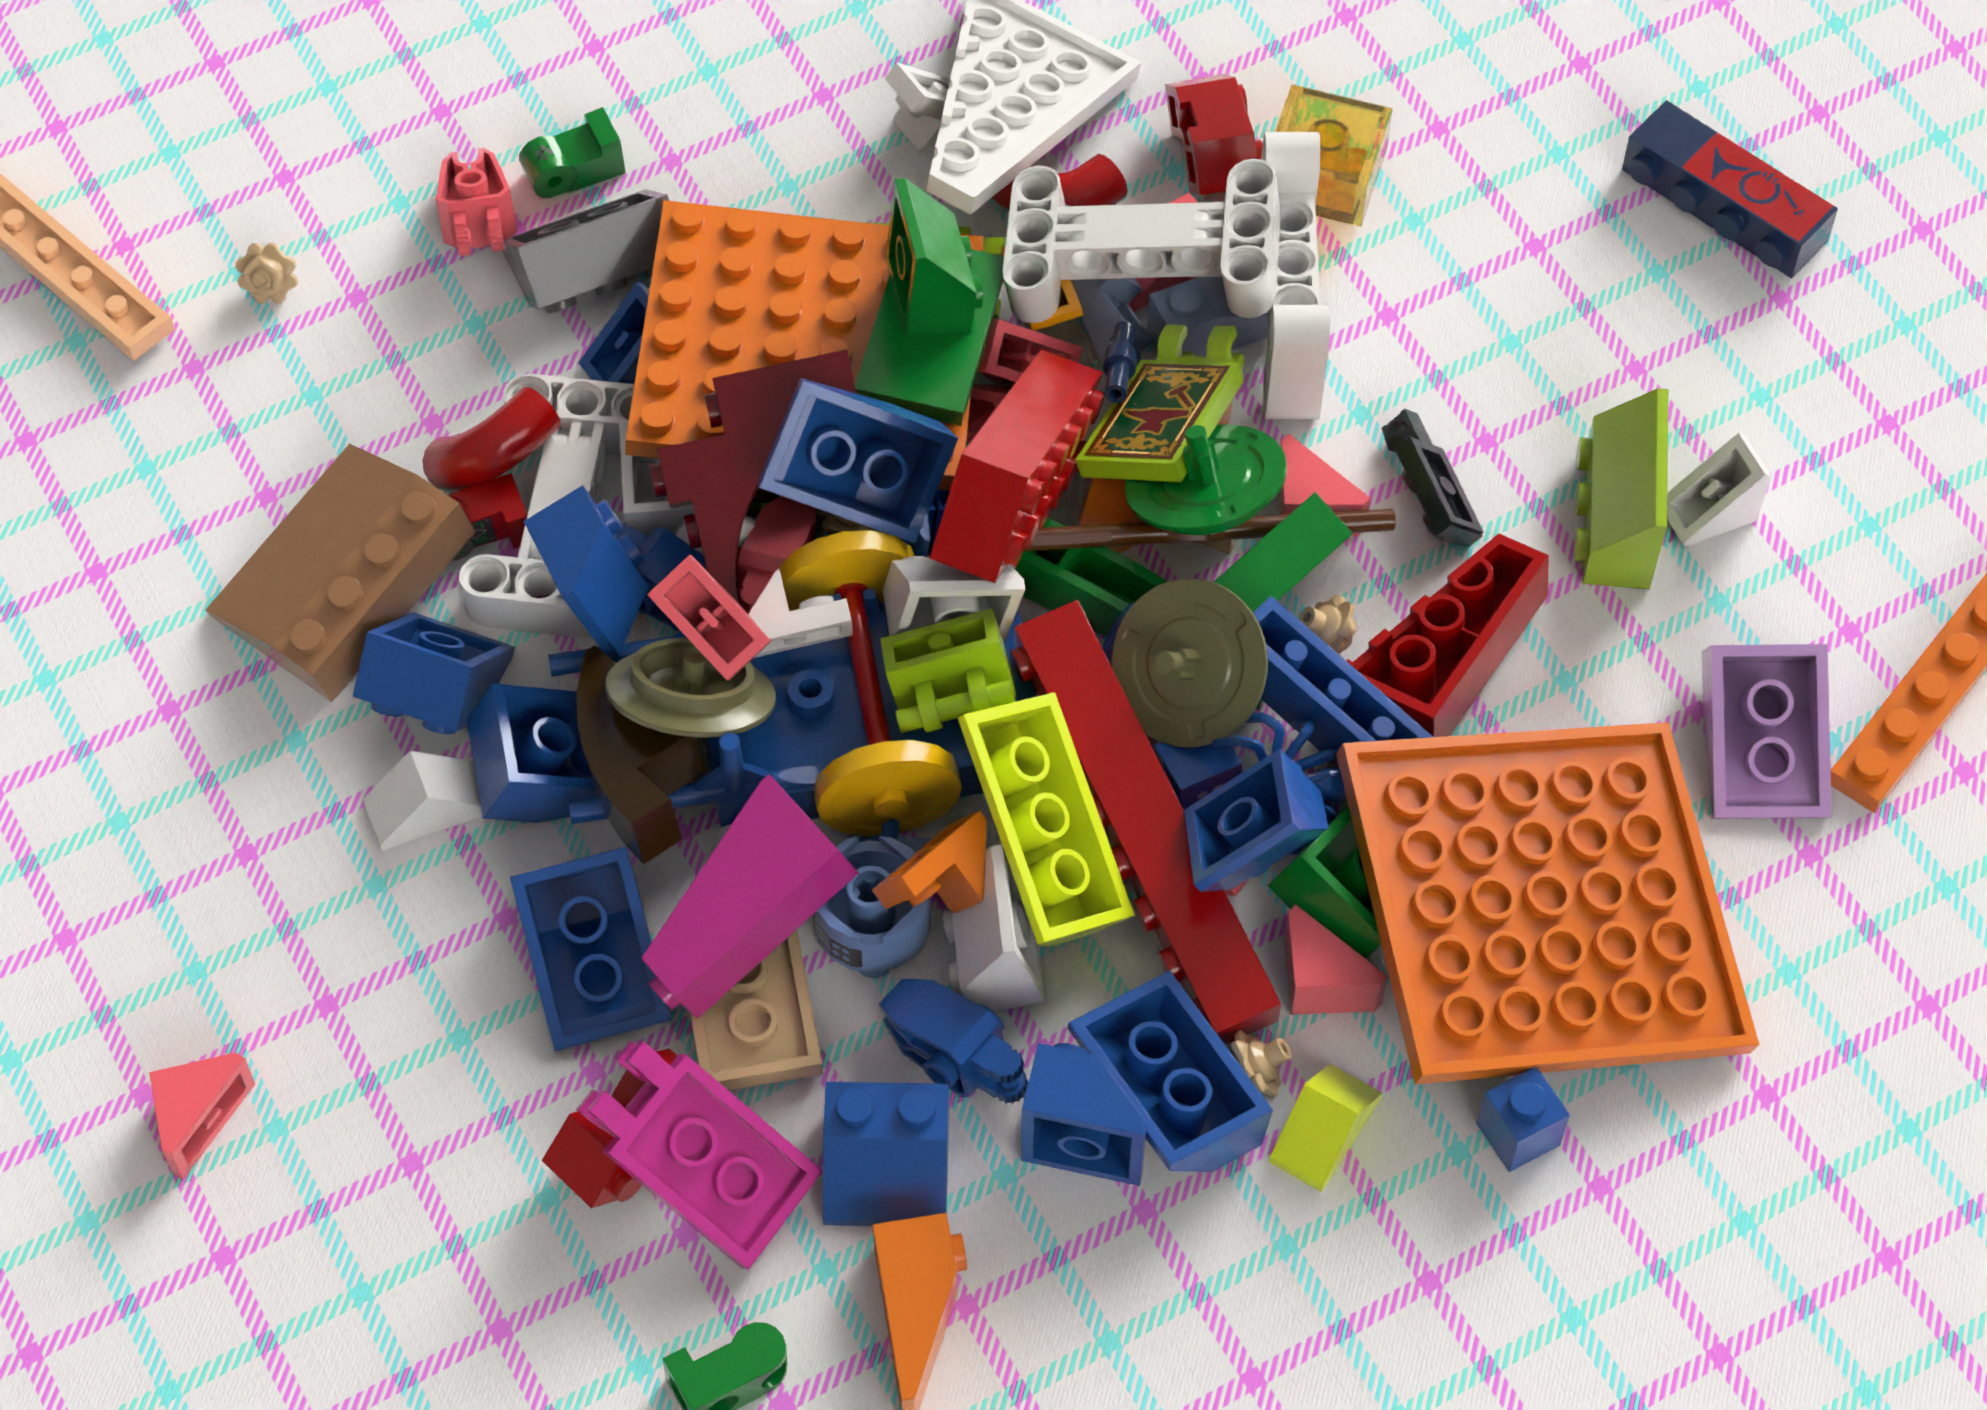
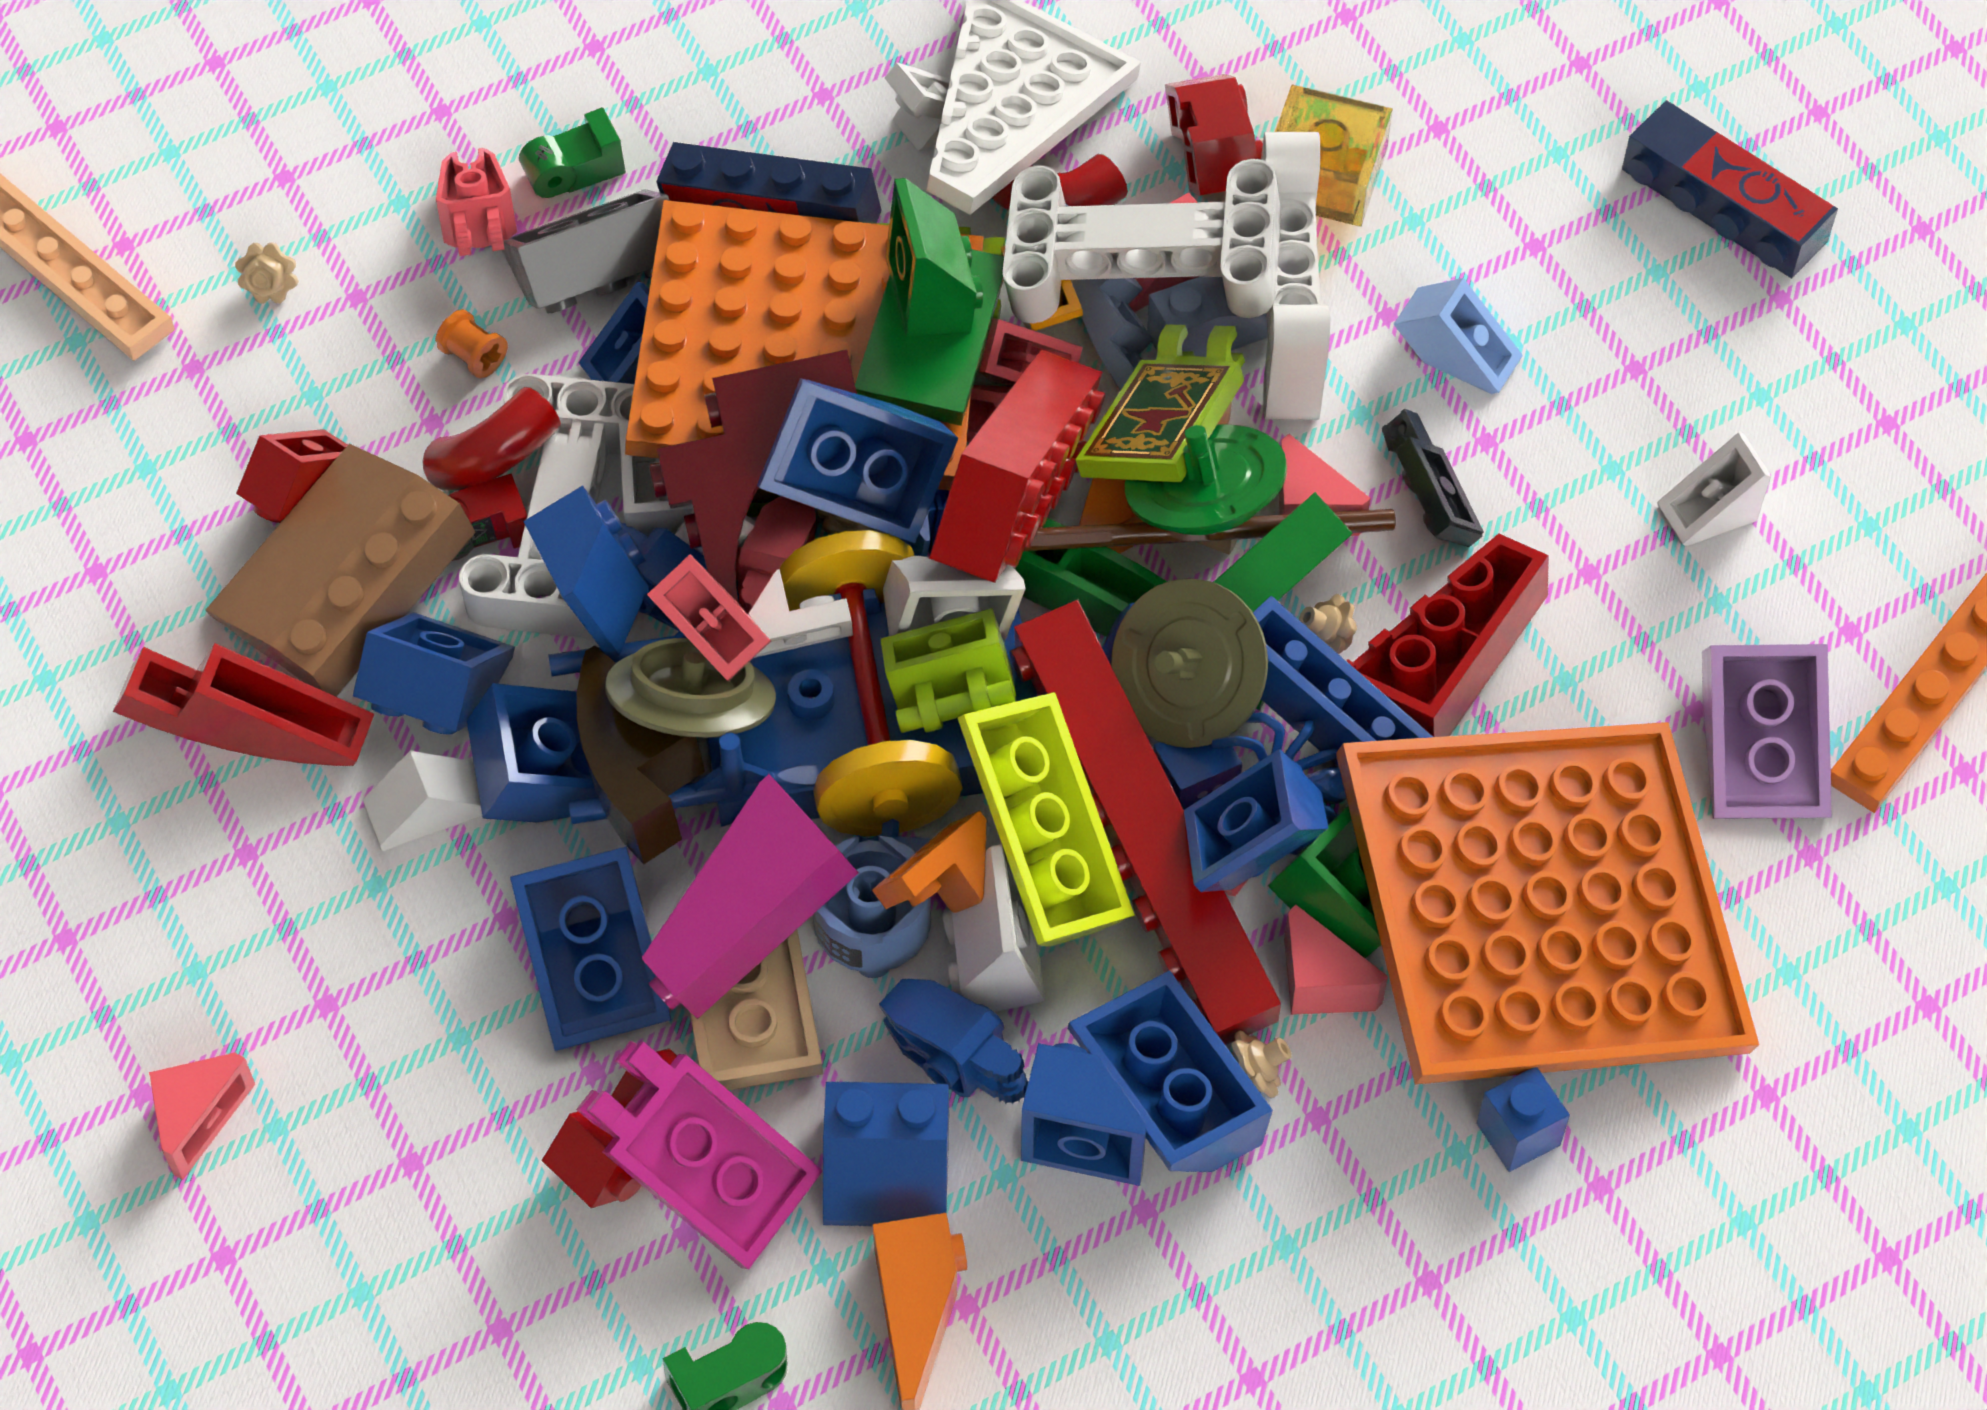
dark blue bar [1103,321,1138,403] -> none
neon yellow slope [1269,1064,1383,1192] -> none
lime slope [1574,388,1669,590] -> none
none -> red slope [112,643,374,766]
none -> red slope [236,429,348,523]
none -> orange bush [435,309,508,379]
none -> dark blue brick [656,142,882,224]
none -> light blue slope [1394,278,1523,394]

